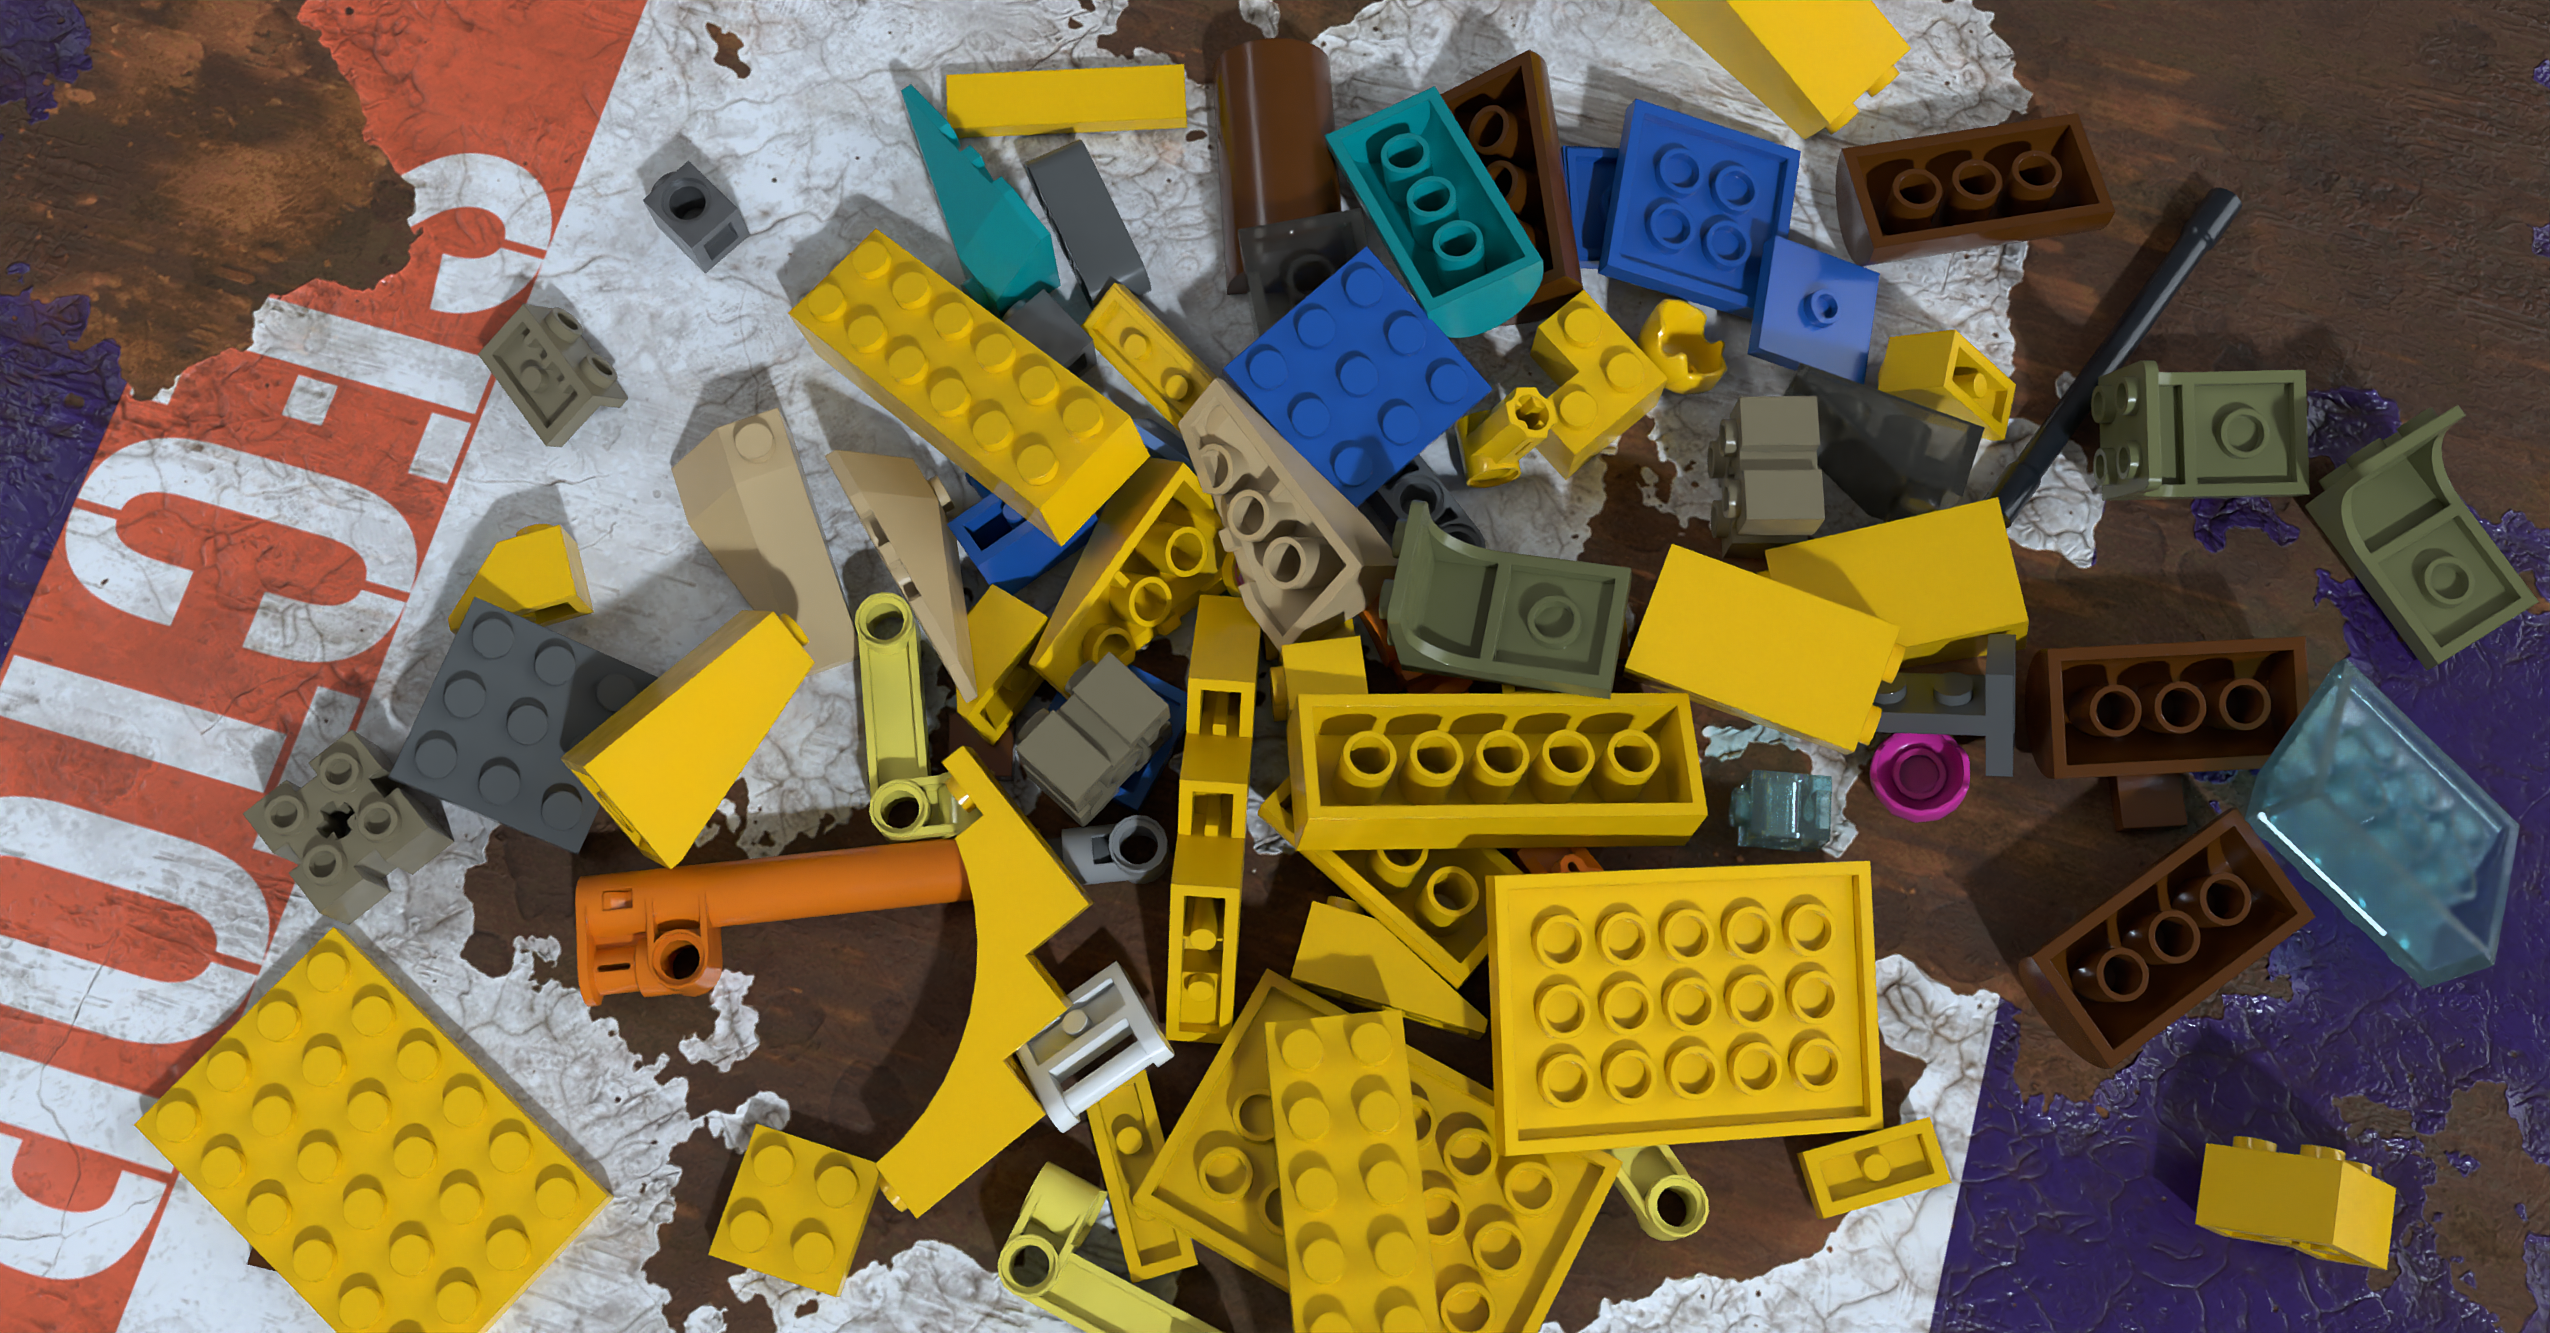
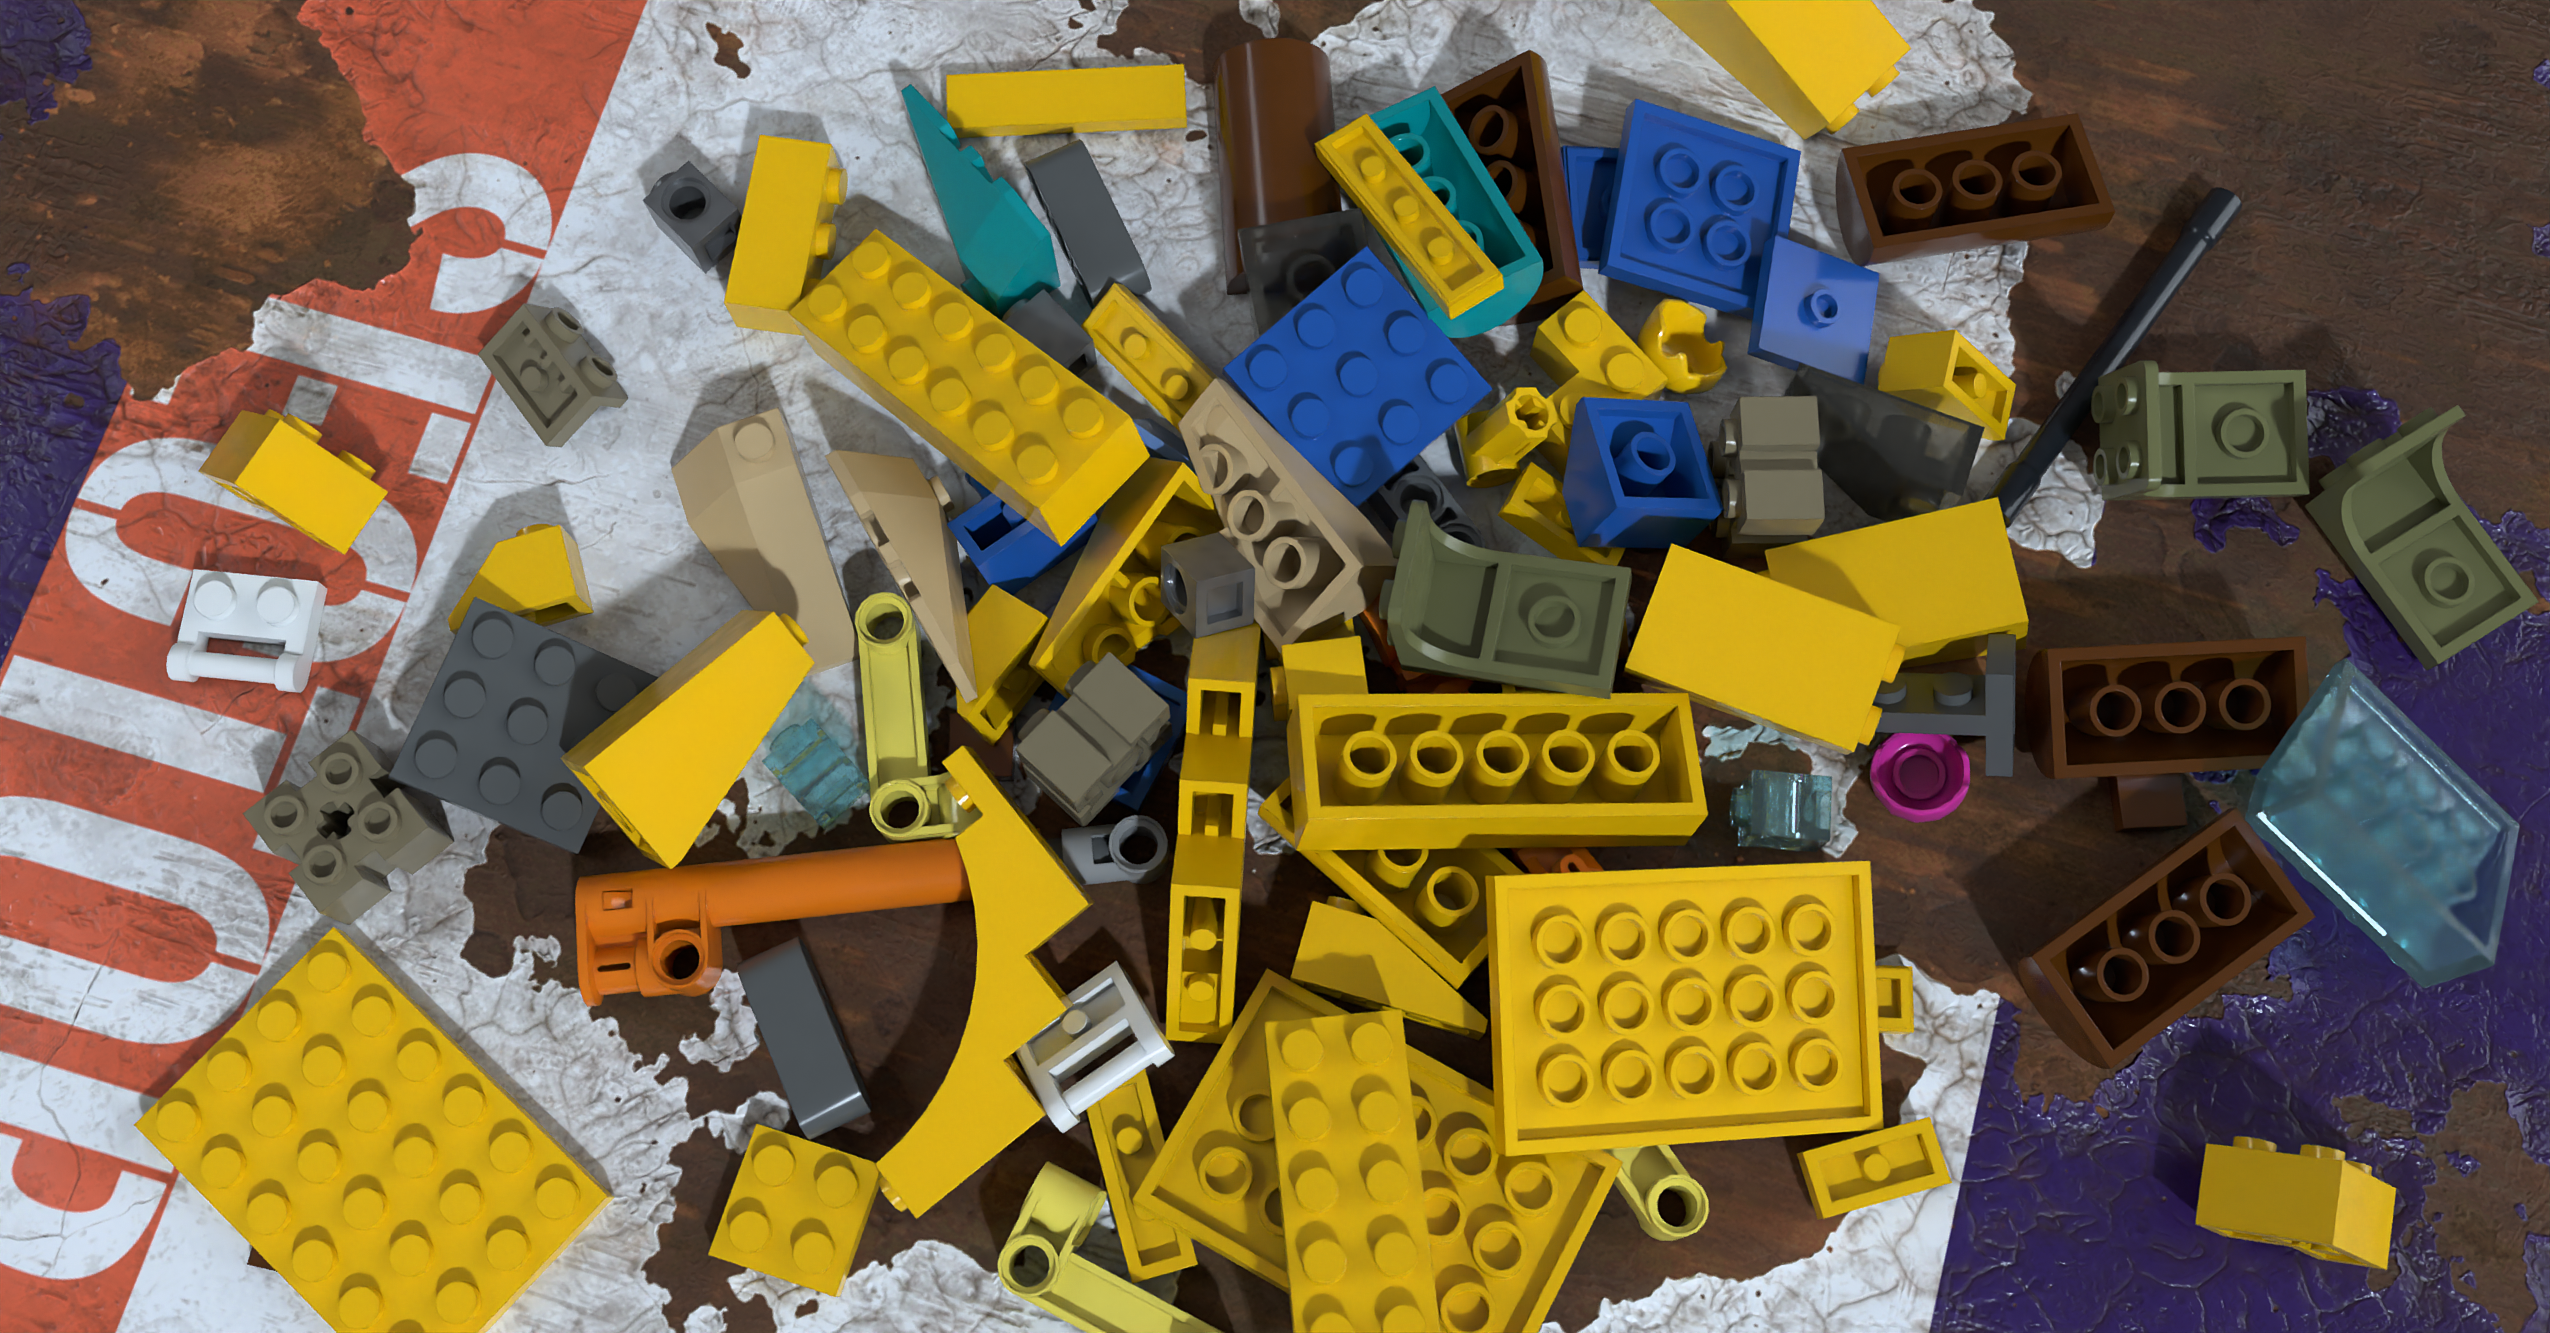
none -> white plate [166,569,328,693]
none -> yellow brick [198,409,388,555]
none -> yellow brick [724,135,848,336]
none -> dark grey beam [736,936,873,1140]
none -> clear light blue brick [762,718,870,830]
none -> flat silver brick [1161,532,1255,638]
none -> yellow tile [1315,113,1504,320]
none -> yellow plate [1497,462,1626,566]
none -> blue slope [1562,397,1724,548]
none -> yellow tile [1875,965,1914,1034]

